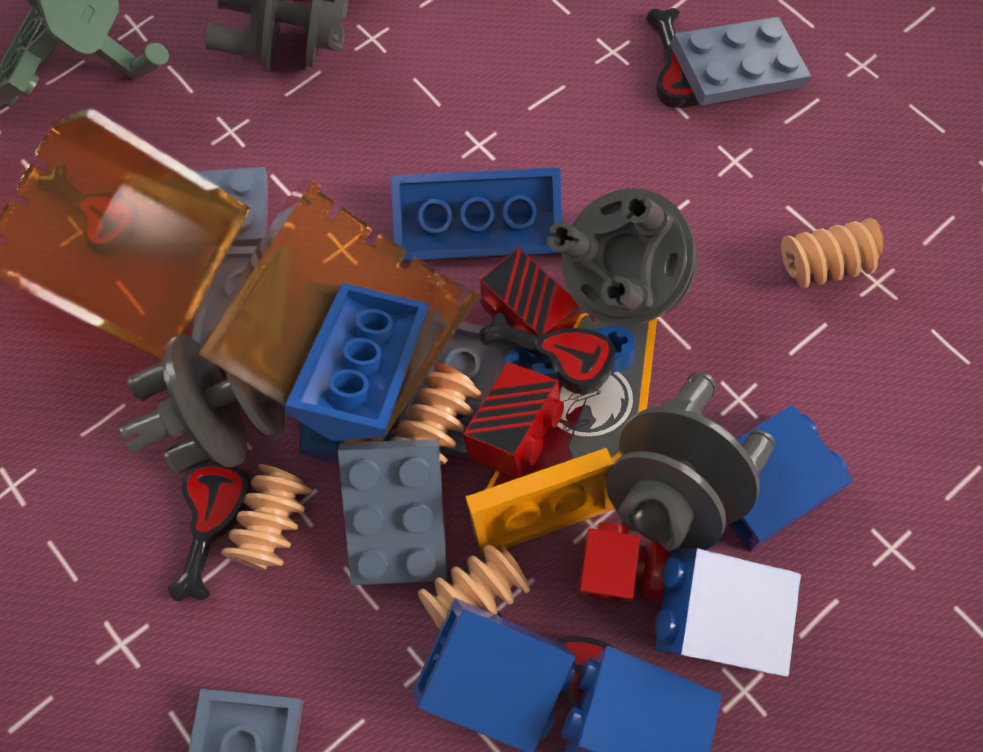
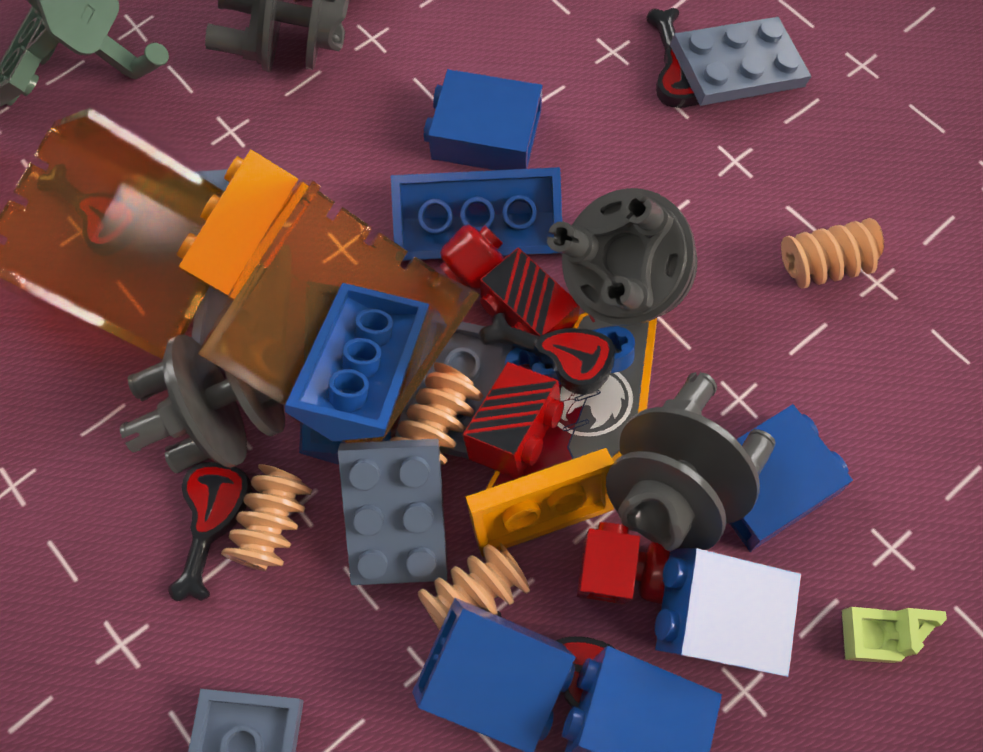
none -> light orange brick [176,149,298,298]
none -> blue brick [424,69,543,170]
none -> red head [440,225,504,290]
none -> yellowish green slope [842,607,947,663]

